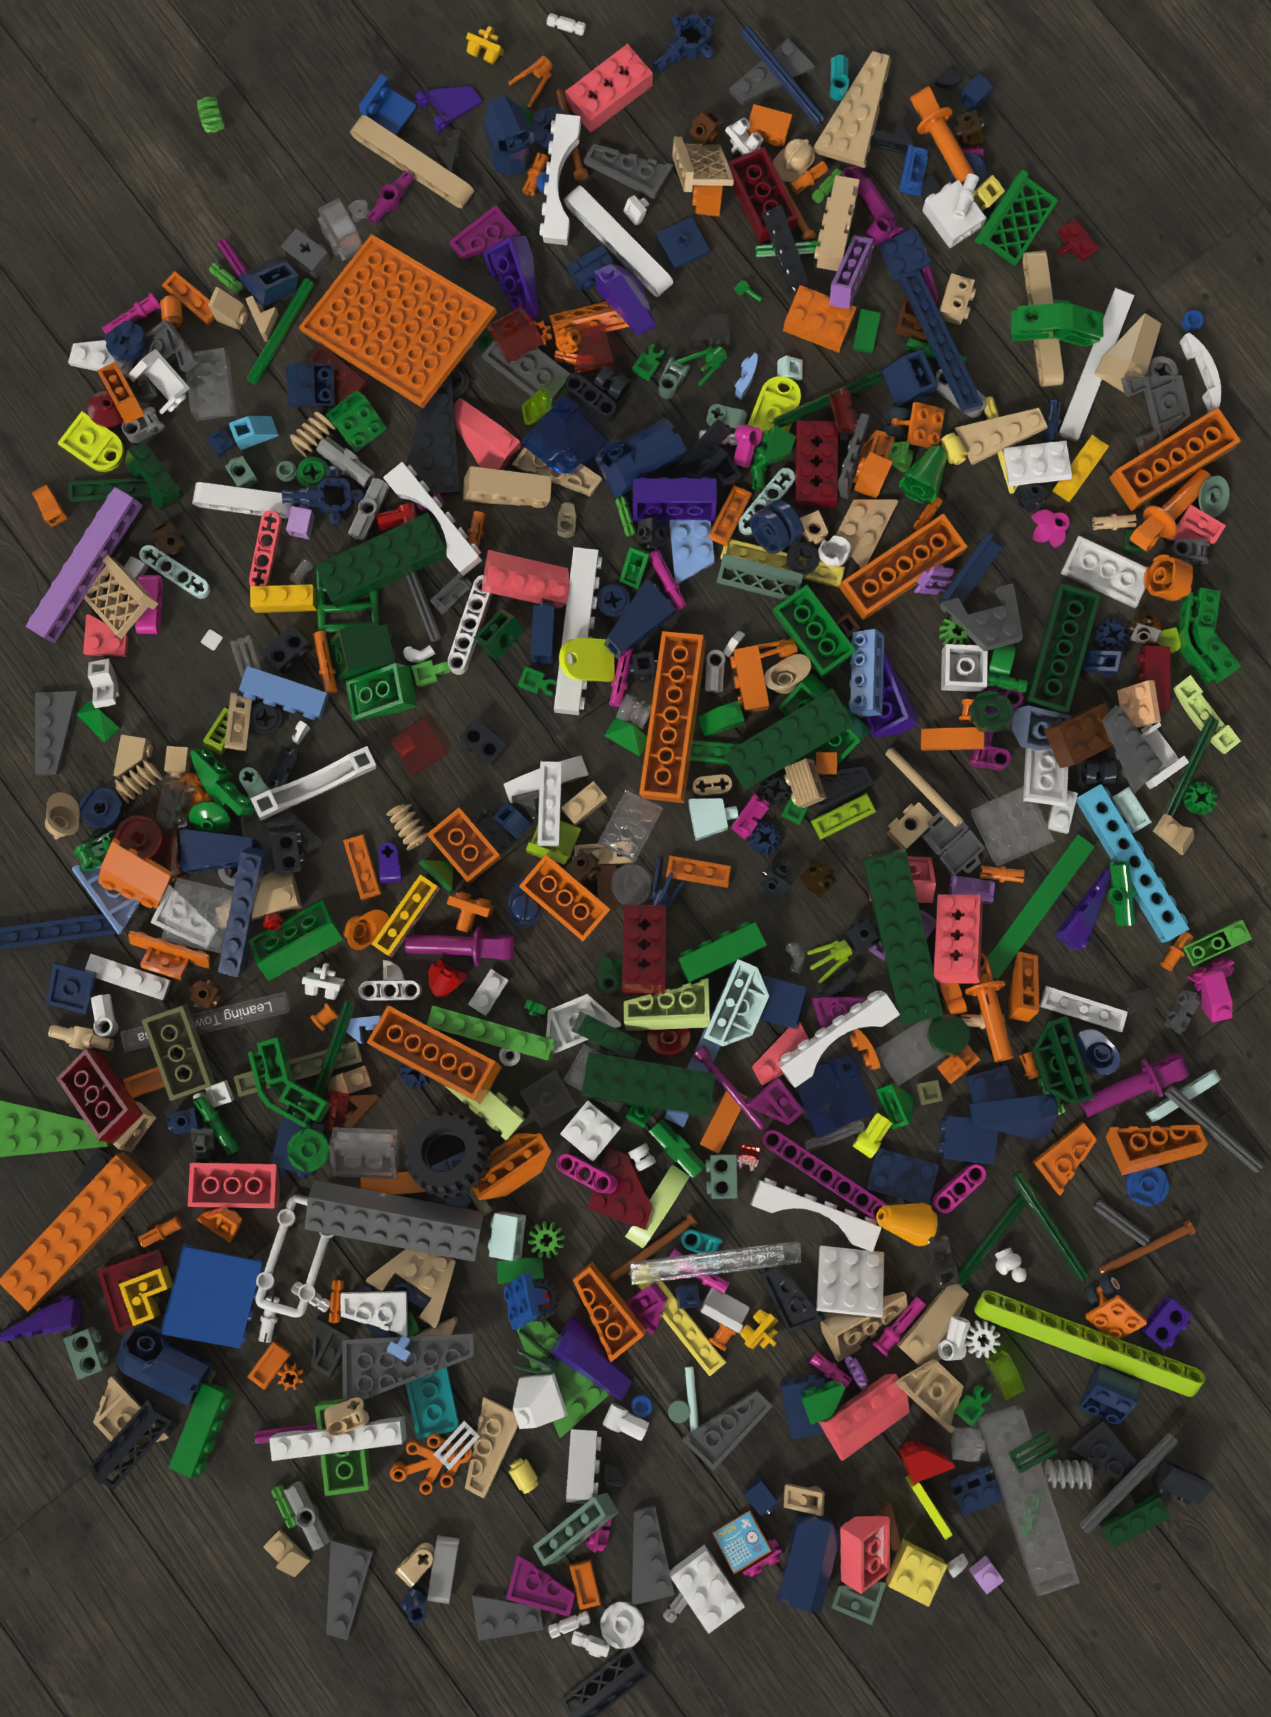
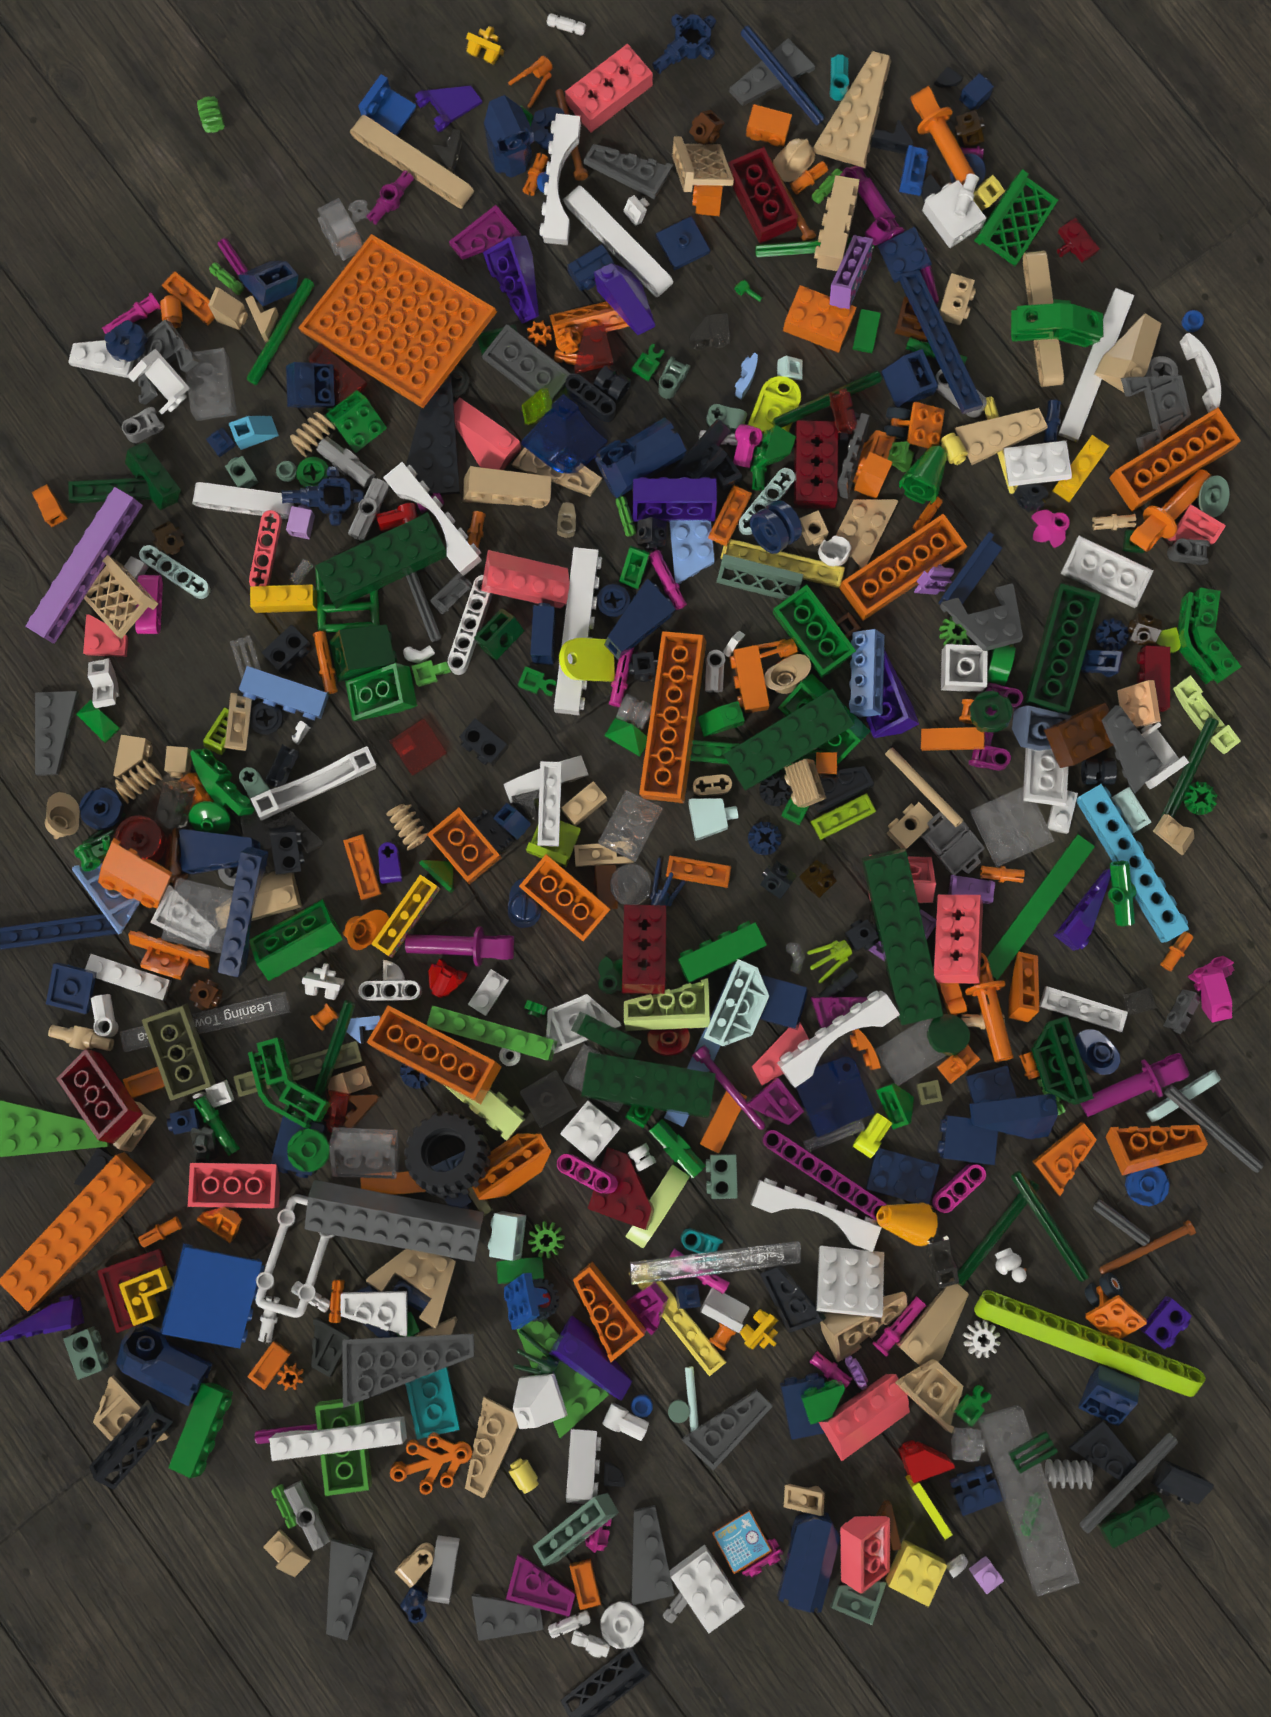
neon yellow tile [58,411,125,472] -> none
dark red dish [87,390,124,427] -> none
orange brick [97,361,144,424] -> none
white sticker [201,629,222,650] -> none
red plate [263,913,284,931] -> none
dark grey brick [281,229,331,279] -> none
tan piece [324,1397,369,1436] -> none
light blue tile [387,1335,411,1362] -> none
white tile [433,1421,480,1470] -> none
orange plate [447,891,495,932] -> none
clear red slope [486,307,544,363] -> none
dark brown brick [565,850,602,887] -> none
dark orange bar [609,1213,698,1282] -> none
green plant [676,346,727,386] -> none
white hips [725,118,763,156] -> none
dark pink hinge [731,794,770,839] -> none
clear red tile [736,1144,760,1172] -> none
dark blue brick [743,1476,778,1516] -> none
black hinge [761,205,809,292] -> none
black gear [787,542,820,575] -> none
white piece [938,1316,970,1360] -> none
clear neon green slope [985,1351,1025,1400] -> none
green axle [987,674,1028,693] -> none
orange brick [1143,555,1193,601] -> none
bright green slope [1183,920,1252,966] -> none

